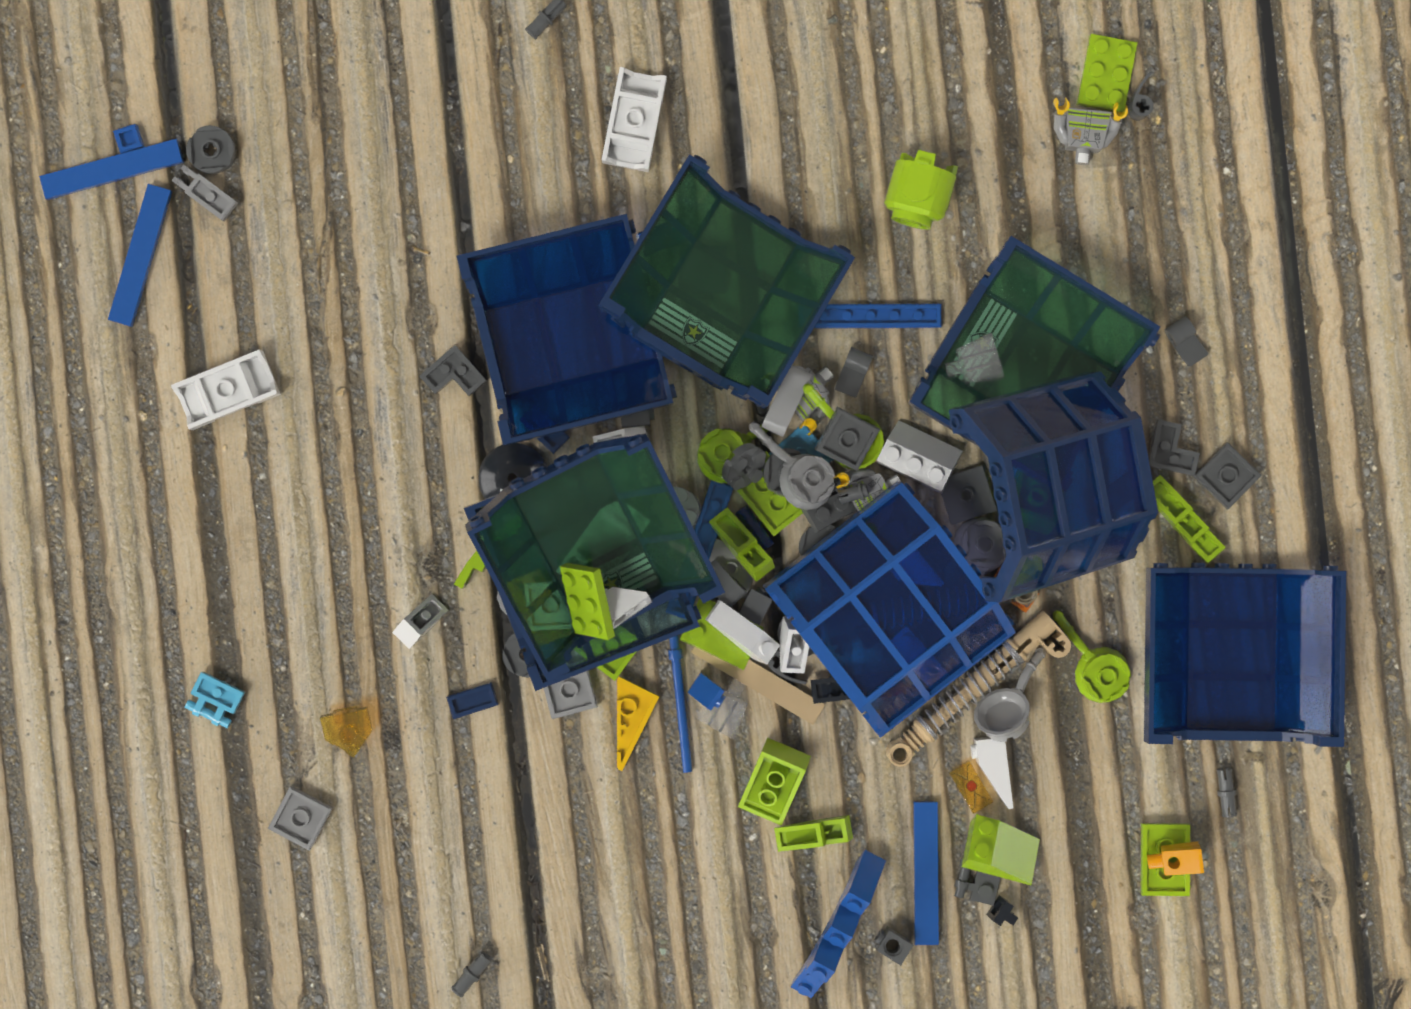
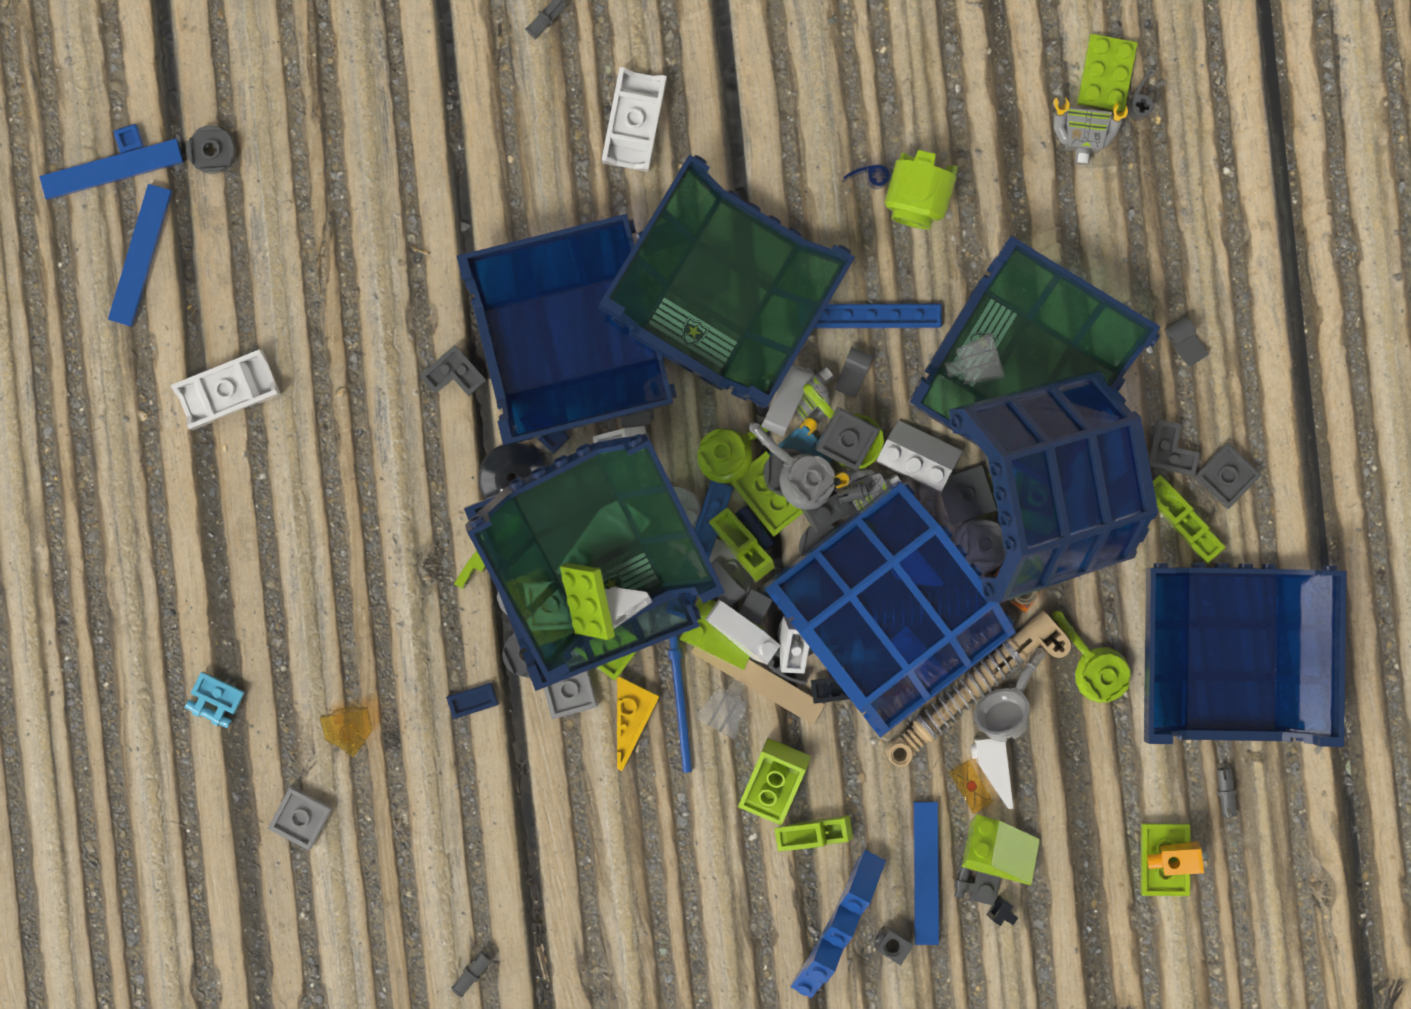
light grey hinge [172,165,238,222] -> none
white slope [392,594,449,649] -> none
blue slope [687,672,726,711] -> none
dark grey plate [722,443,766,490] -> none
none -> clear blue panel [842,165,890,190]

